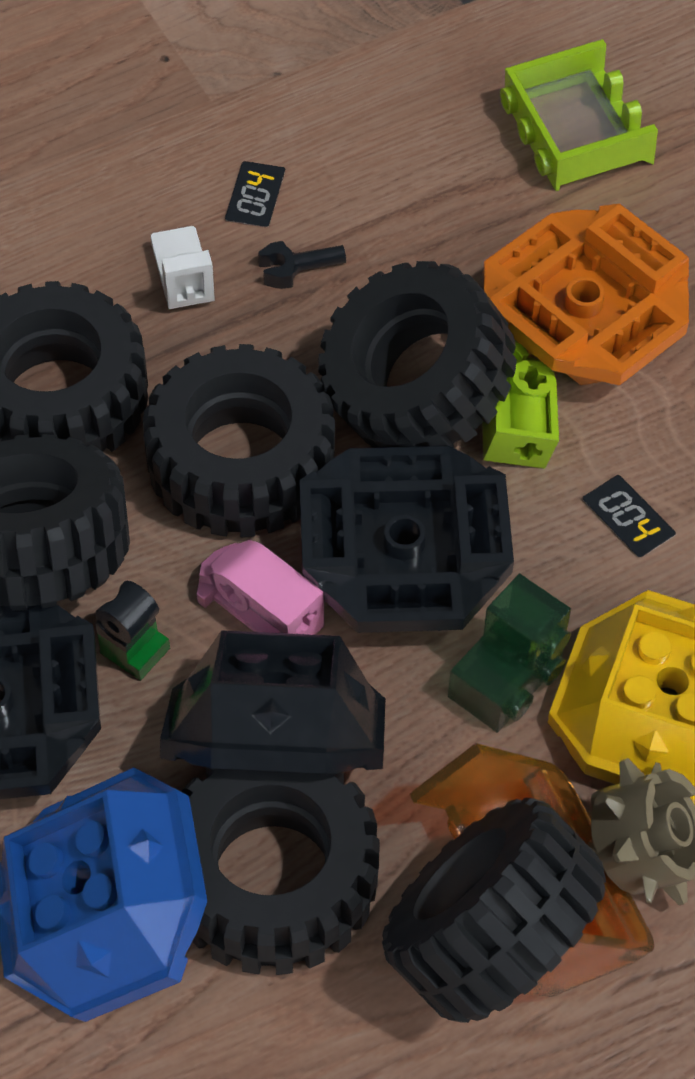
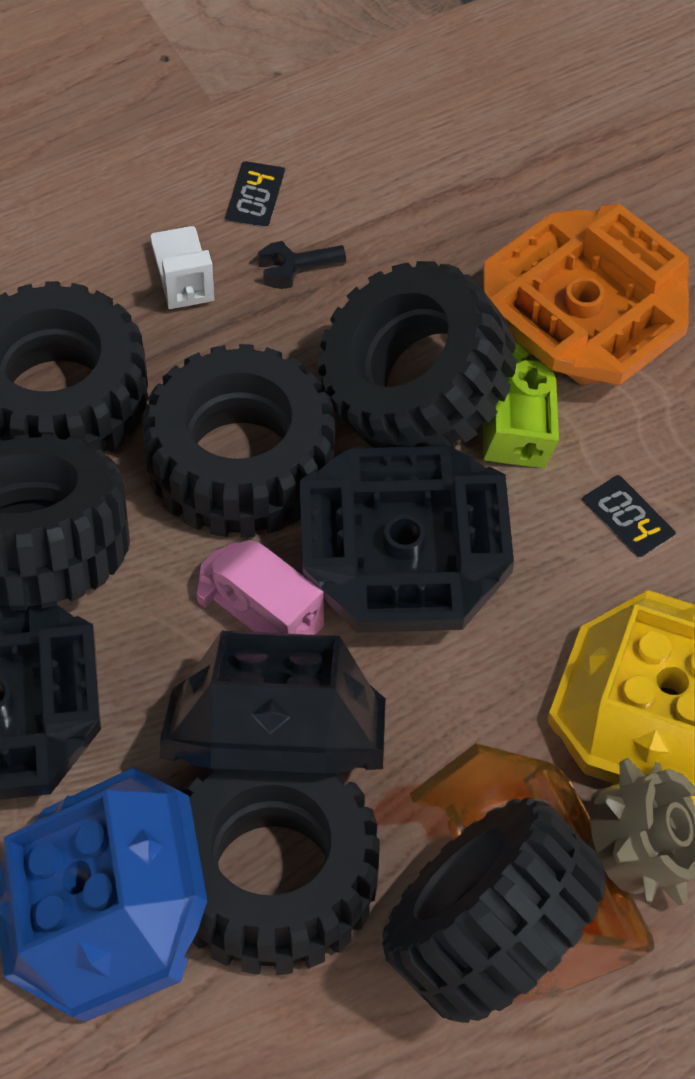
leg [95,580,171,681] -> none
clear green brick [448,573,571,733] -> none
lime window [500,39,658,191] -> none

